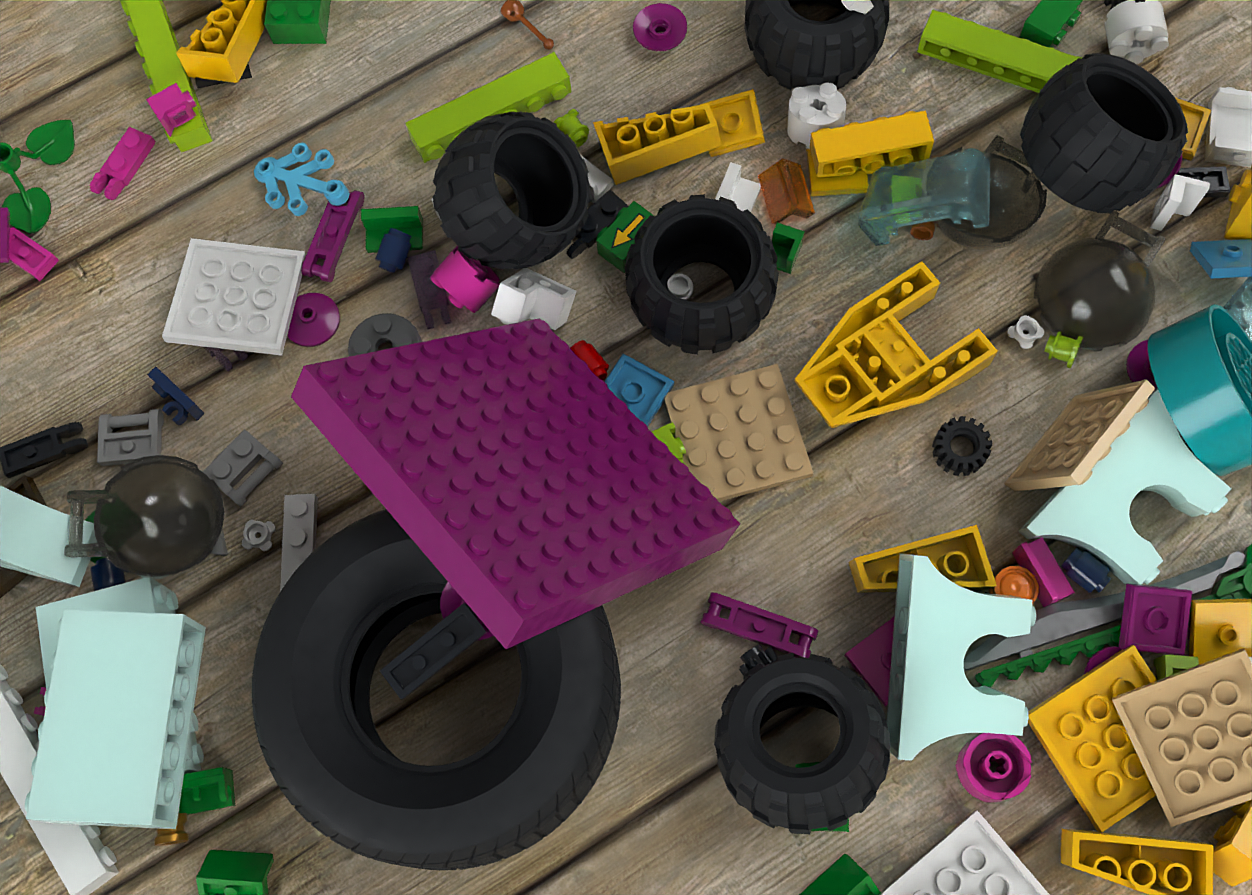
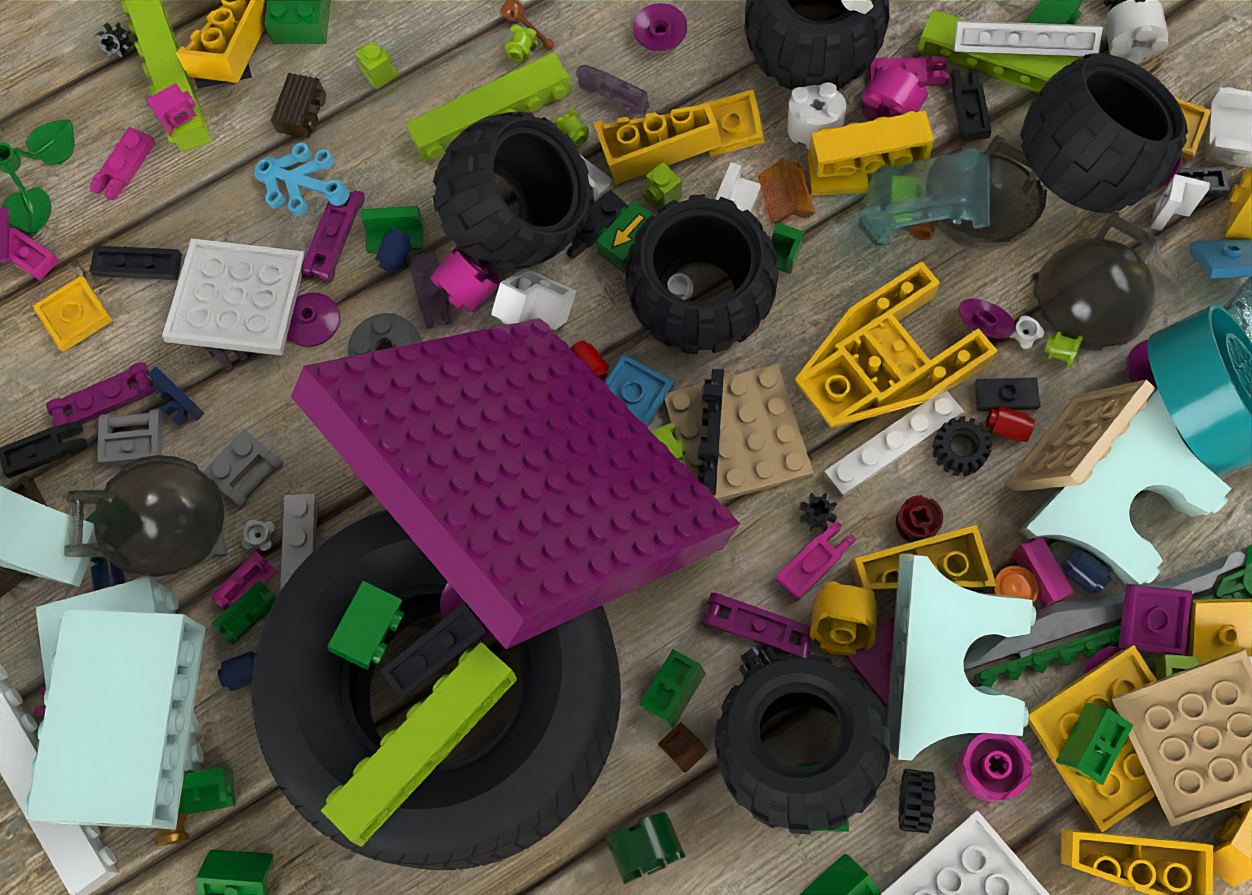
none -> yellow plate [32,275,114,353]
none -> magenta plate [46,362,155,428]
none -> black plate [89,246,182,280]
none -> black gear [95,22,133,58]
none -> dark pink hinge [211,551,277,610]
none -> green hinge [212,580,277,644]
none -> dark blue brick [217,651,256,691]
none -> dark brown brick [271,72,326,138]
none -> lime brick [321,642,517,847]
none -> green brick [328,581,405,670]
none -> lime brick [355,41,399,90]
none -> lime brick [504,24,538,62]
none -> clear purple hinge [576,65,649,114]
none -> dark green brick [606,812,686,885]
none -> green hinge [639,649,706,729]
none -> lime brick [642,162,682,211]
none -> reddish brown slope [658,722,707,773]
none -> black hinge [697,369,724,496]
none -> dark pink hinge [775,521,856,601]
none -> black gear [799,493,837,532]
none -> yellow brick [810,581,878,655]
none -> white plate [823,391,964,498]
none -> dark pink brick [861,65,928,121]
none -> dark pink hinge [869,56,949,88]
none -> dark red wheel [896,495,943,543]
none -> black tyre [898,768,936,834]
none -> black hinge [951,68,992,141]
none -> white plate [953,21,1103,56]
none -> magenta dish [958,298,1016,339]
none -> black plate [974,377,1041,411]
none -> red brick [985,405,1035,443]
none -> green hinge [1056,703,1133,785]

